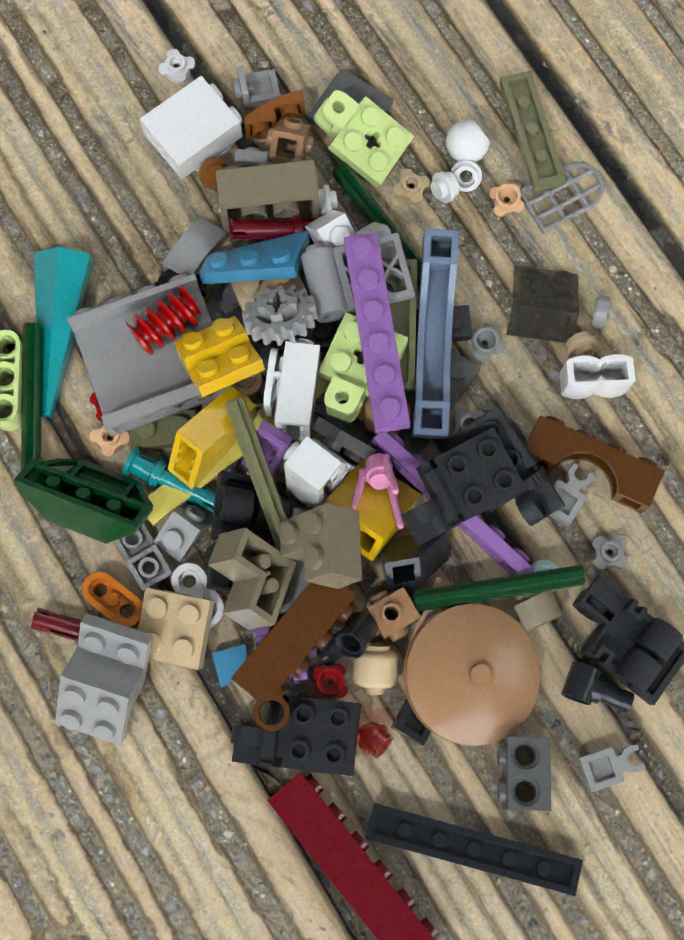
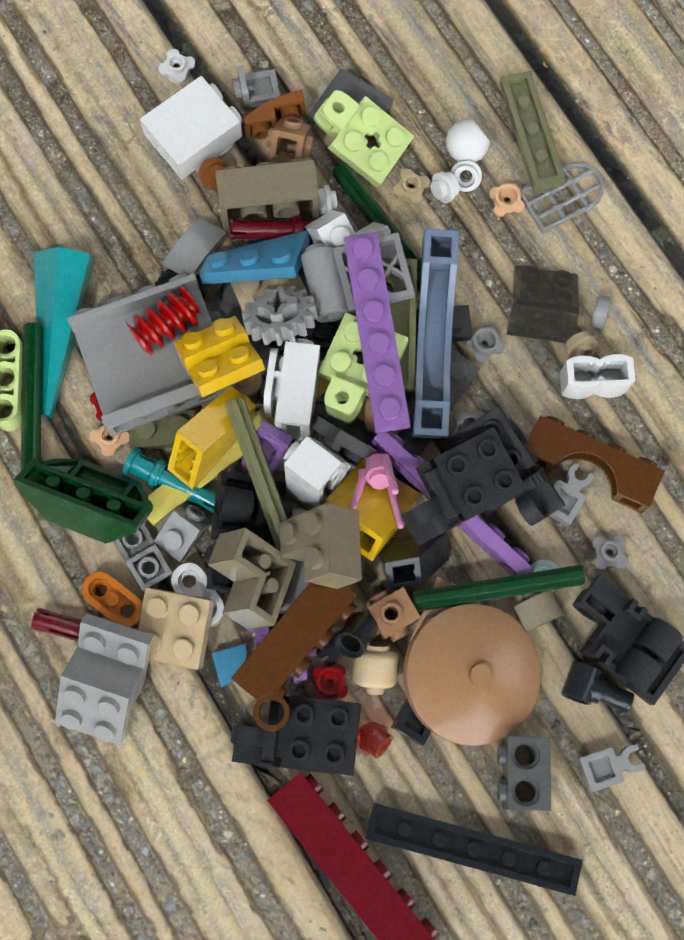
light grey plate [235,147,269,168] -> none

